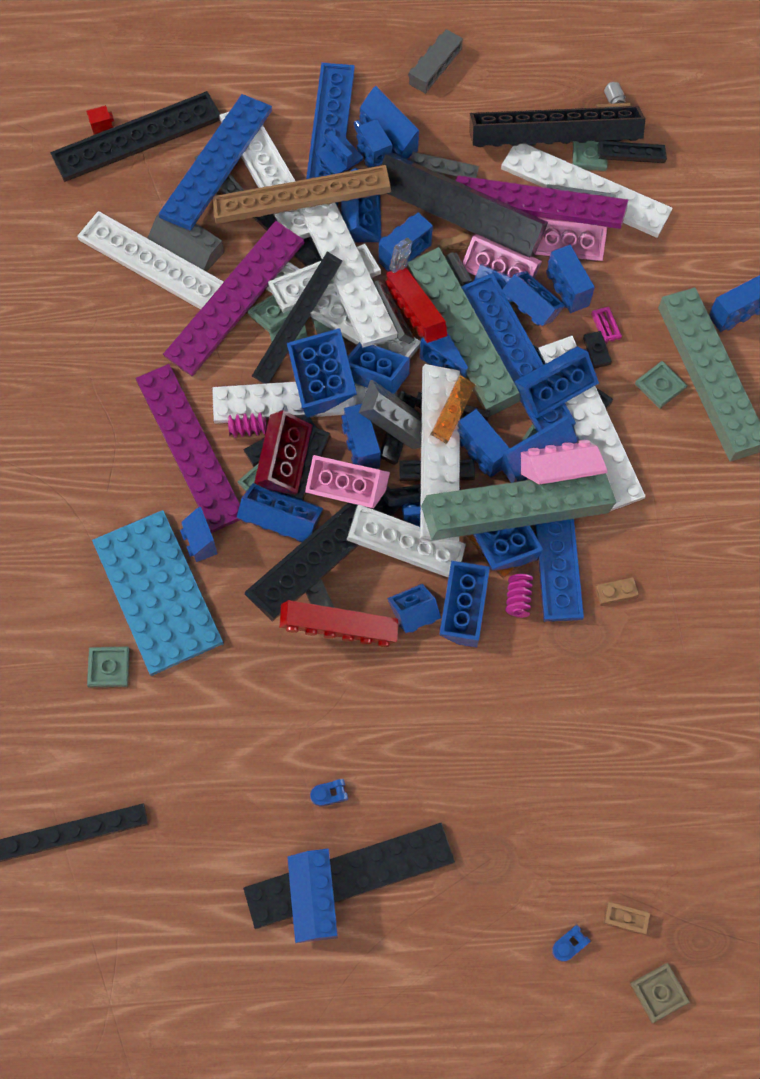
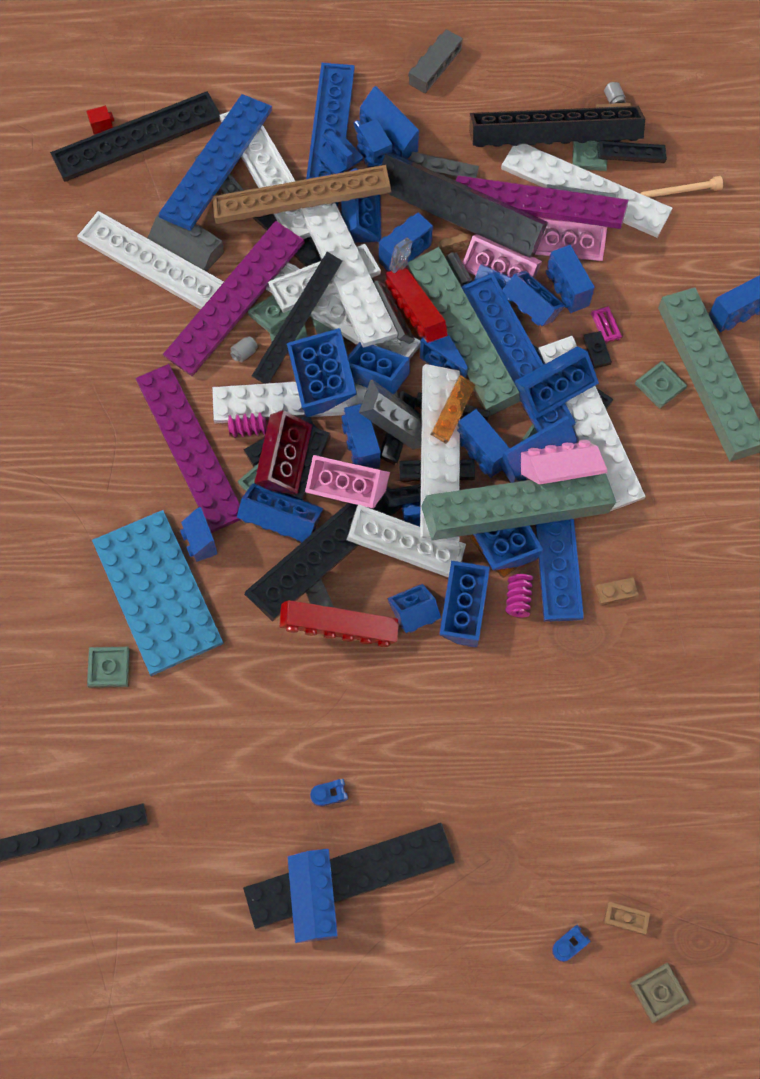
none -> light grey brick [230,336,258,362]
none -> light nougat piece [640,176,723,198]

